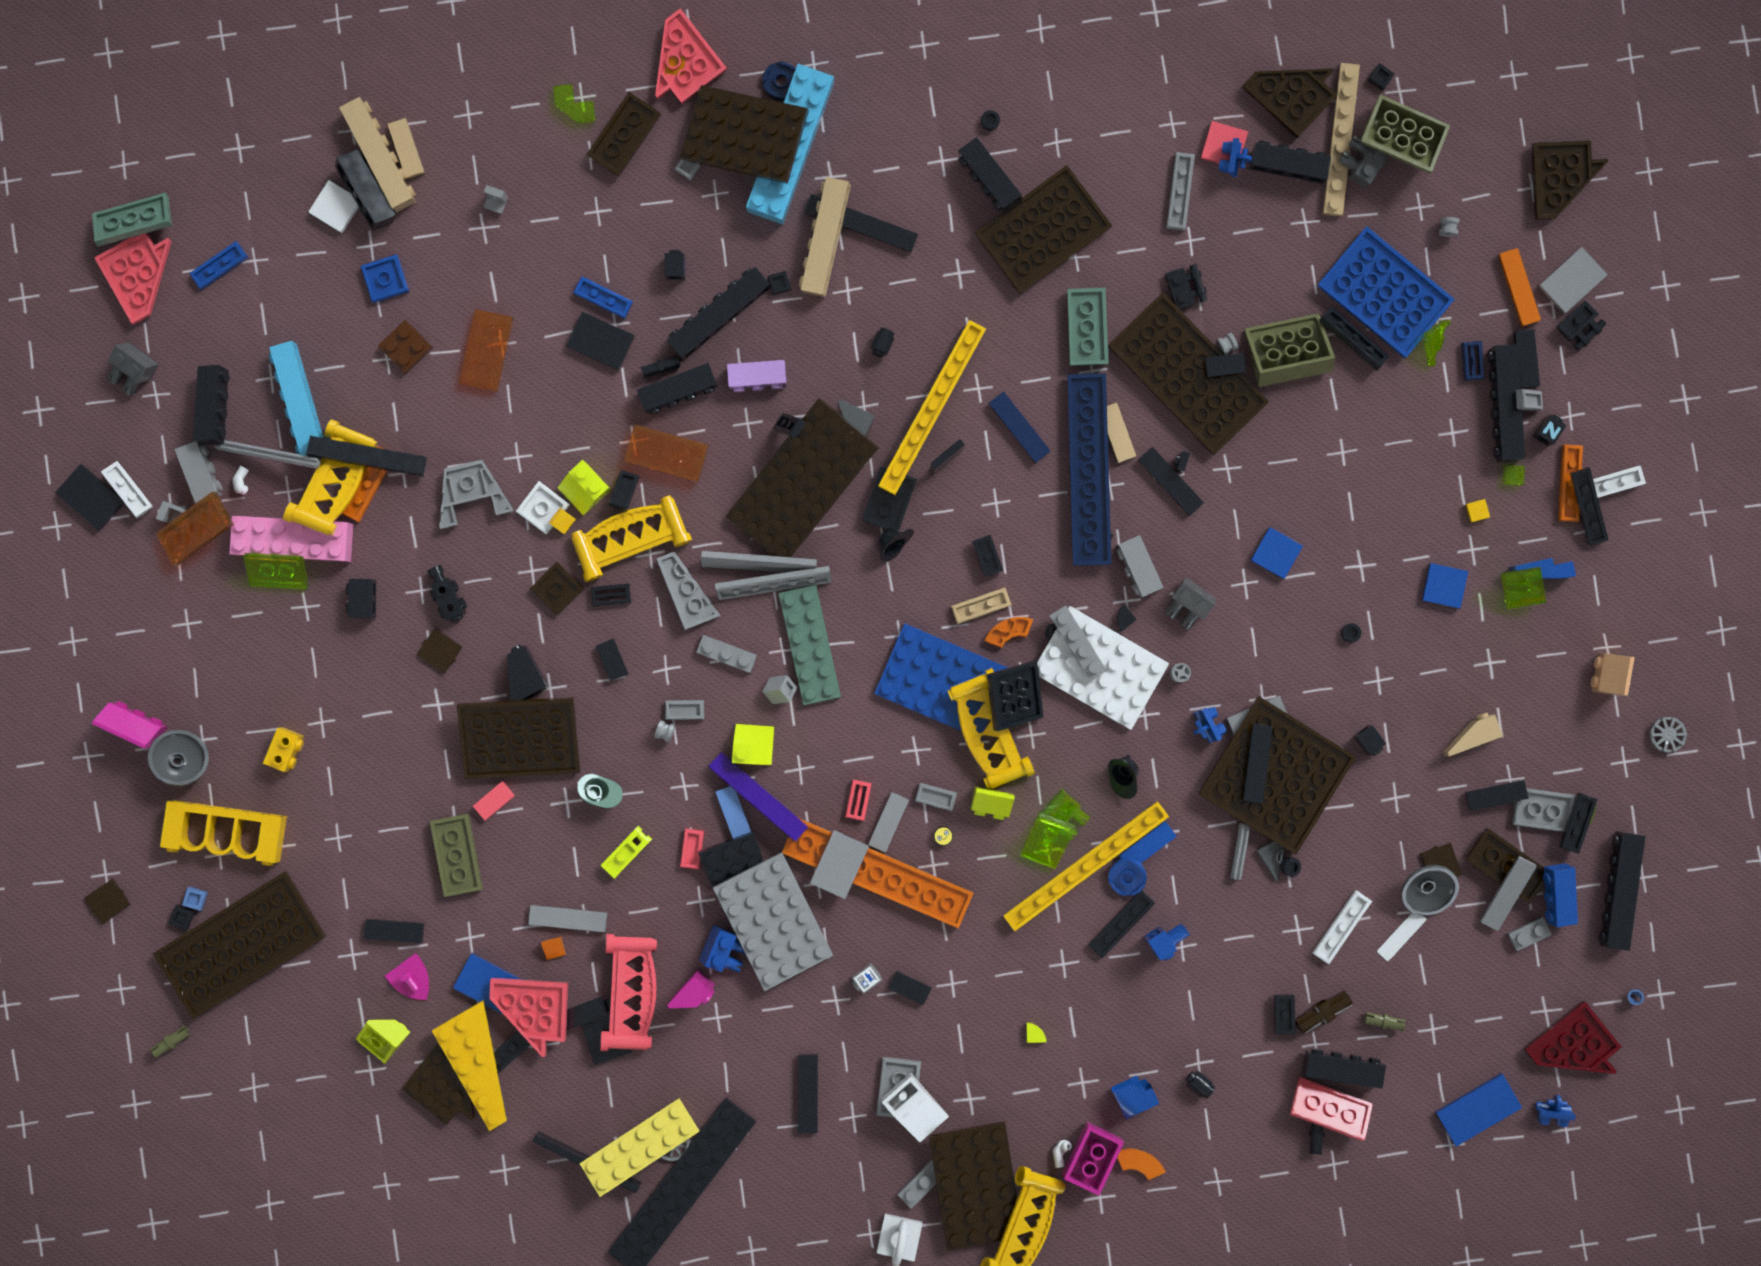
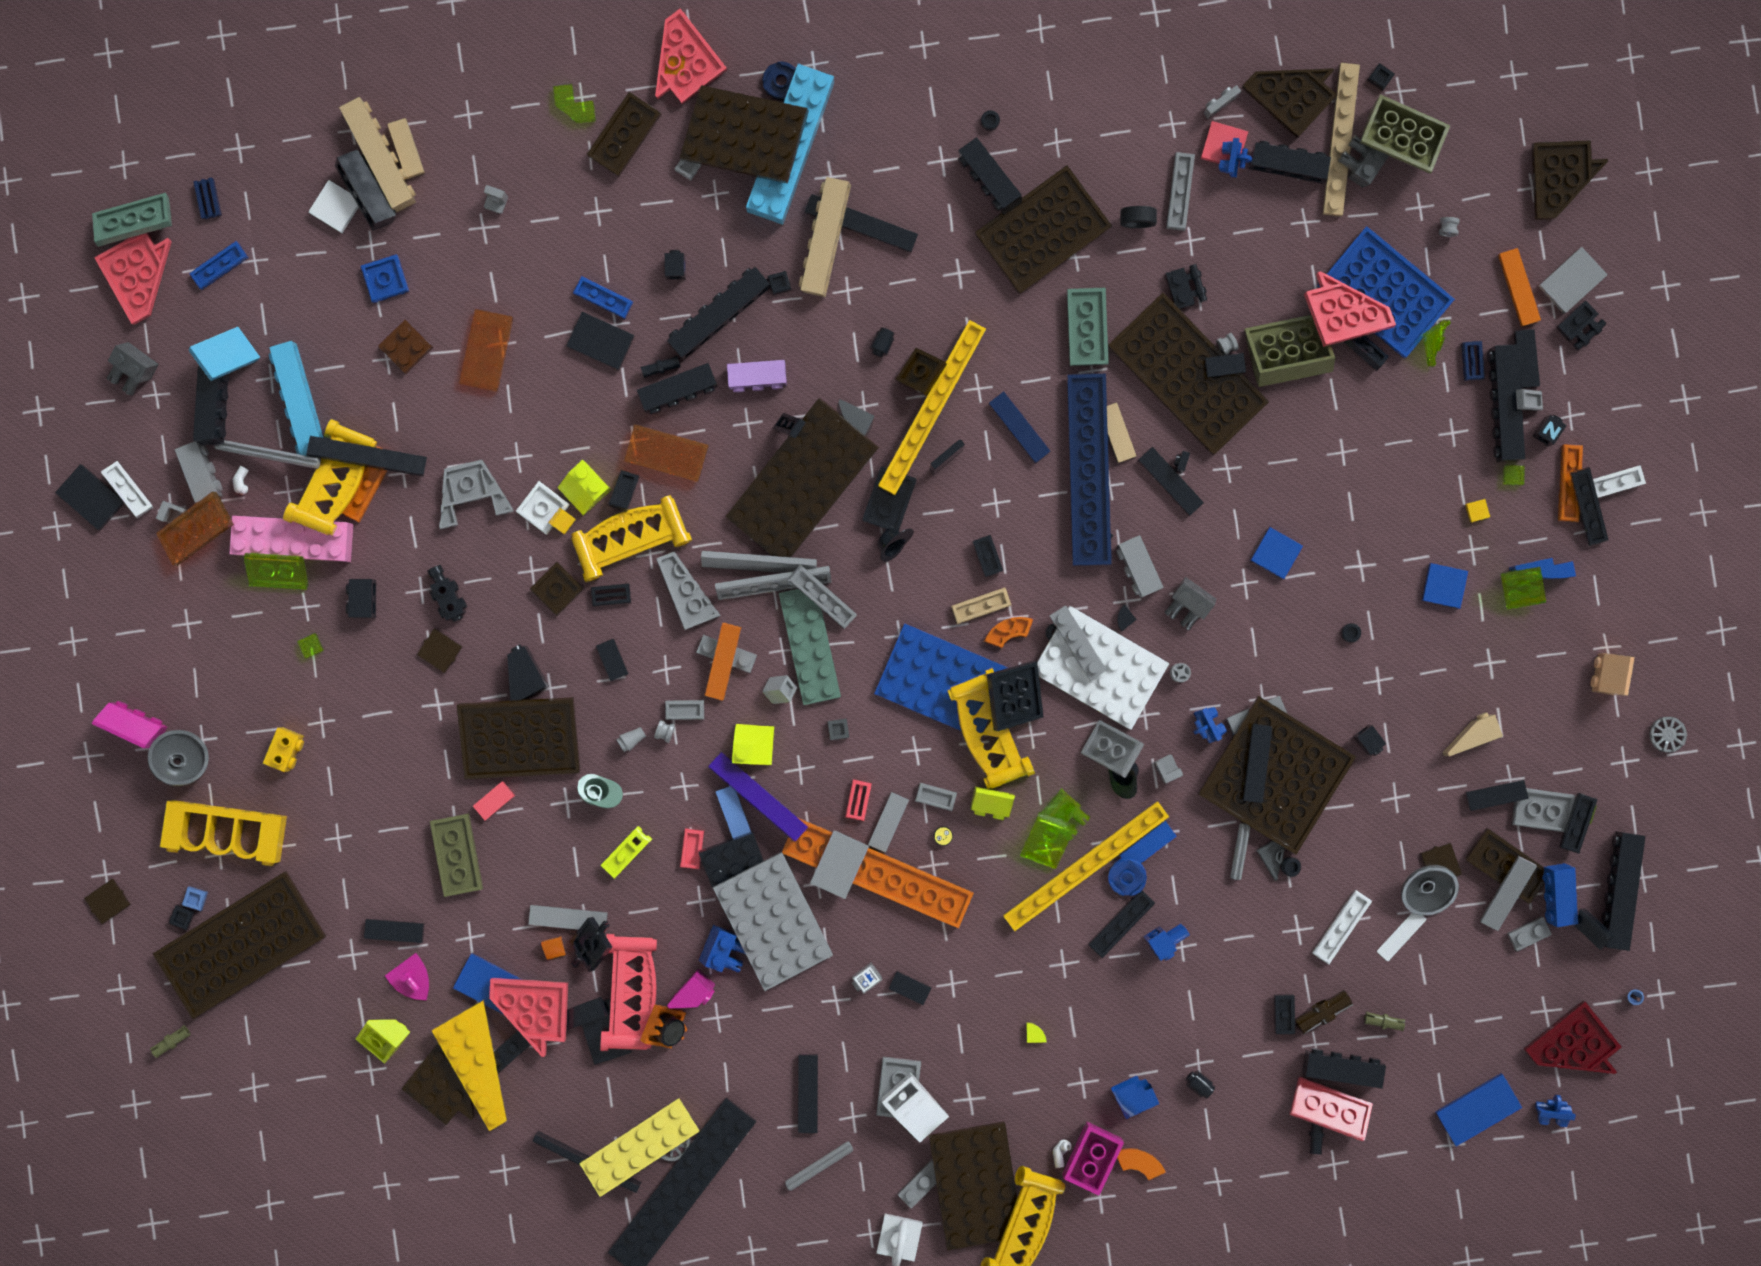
none -> medium azure tile [189,327,260,381]
none -> dark blue tile [193,177,222,220]
none -> clear neon green tile [297,633,324,659]
none -> black plate [569,917,612,972]
none -> light grey cone [616,727,646,752]
none -> piece [640,1004,687,1049]
none -> orange tile [705,623,742,701]
none -> light grey axle [785,1142,853,1191]
none -> light grey tile [788,565,857,629]
none -> dark grey tile [828,718,849,740]
none -> dark brown plate [896,348,947,396]
none -> light grey tile [1081,720,1144,778]
none -> black tyre [1120,206,1157,229]
none -> light grey panel [1154,755,1183,783]
none -> light grey plate [1204,85,1241,119]
none -> coral wing [1304,271,1396,347]
none -> black panel [1574,909,1615,950]

